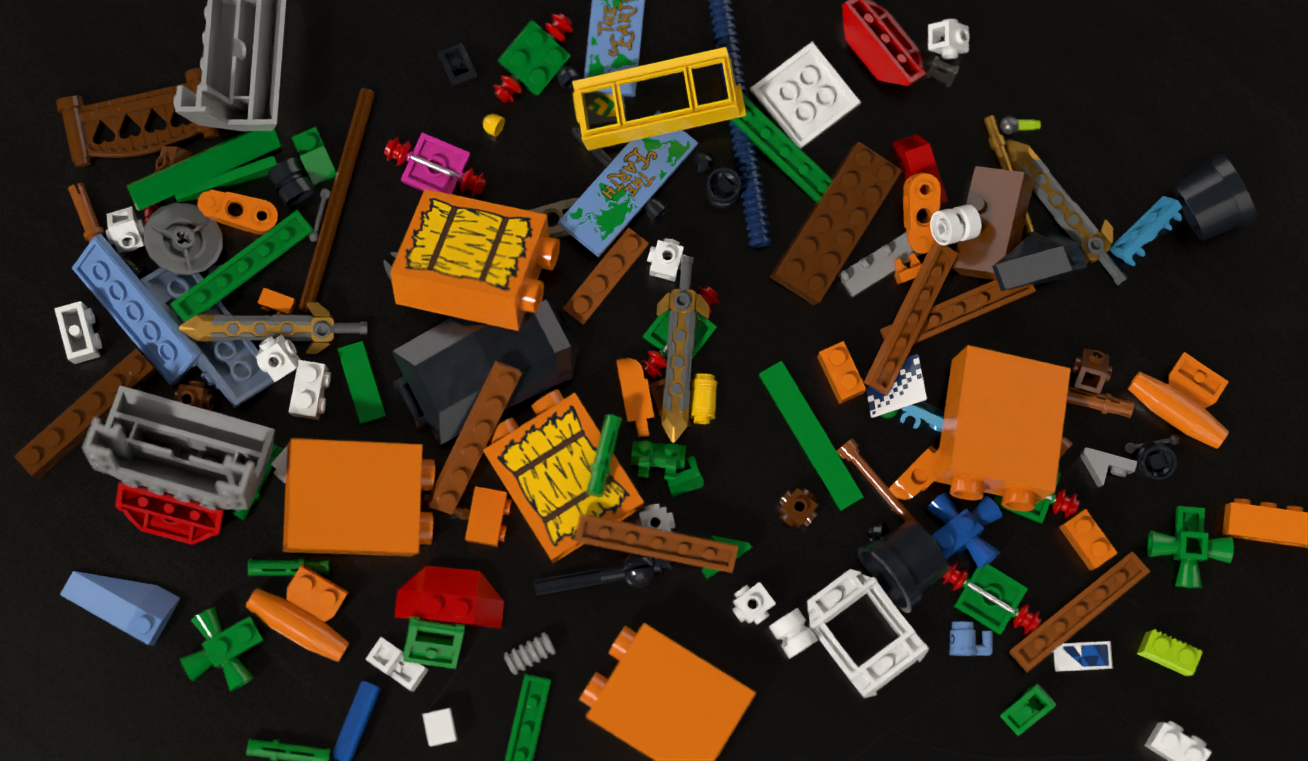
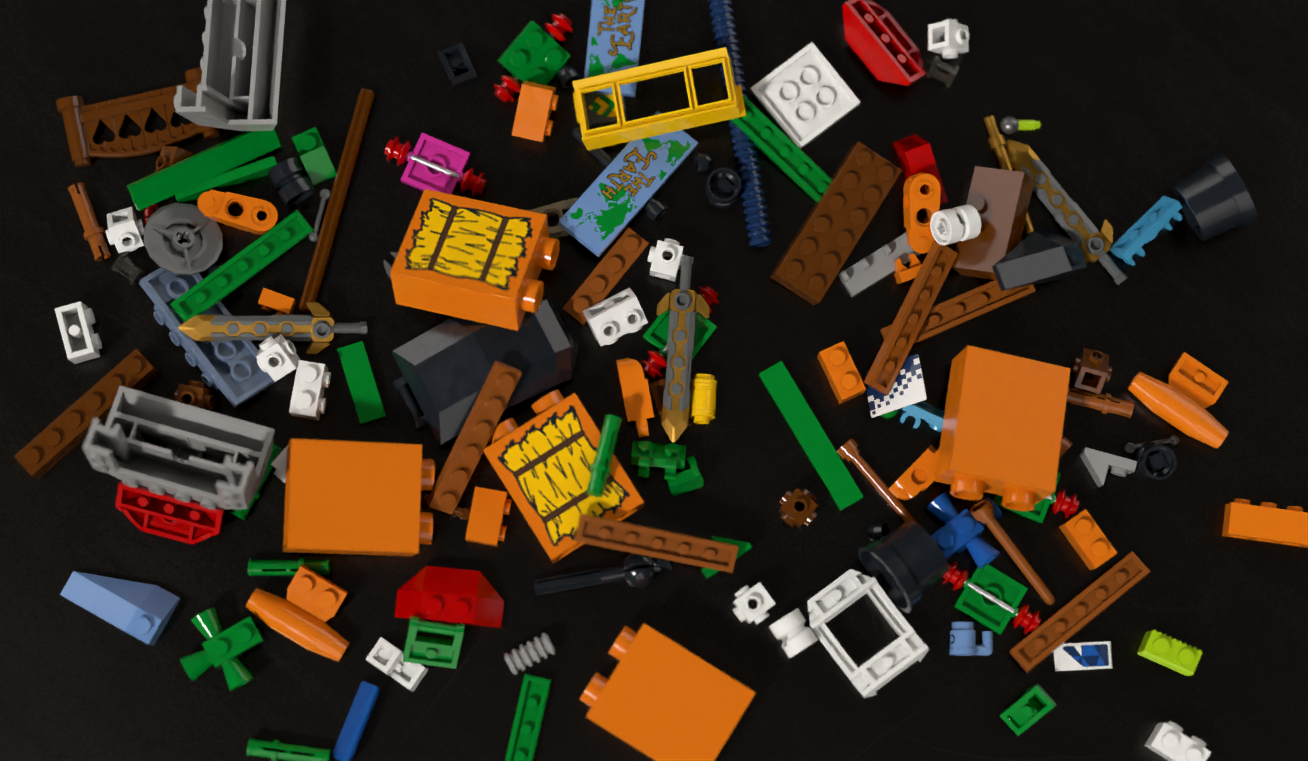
medium blue tile [72,234,202,387] -> none
white panel [423,708,458,746] -> none
yellow hinge [483,114,505,137] -> none
white brick [635,504,675,531] -> none
green brick [1147,506,1234,588] -> none
none -> orange brick [512,81,559,142]
none -> white brick [583,288,648,346]
none -> dark orange piece [970,499,1055,605]

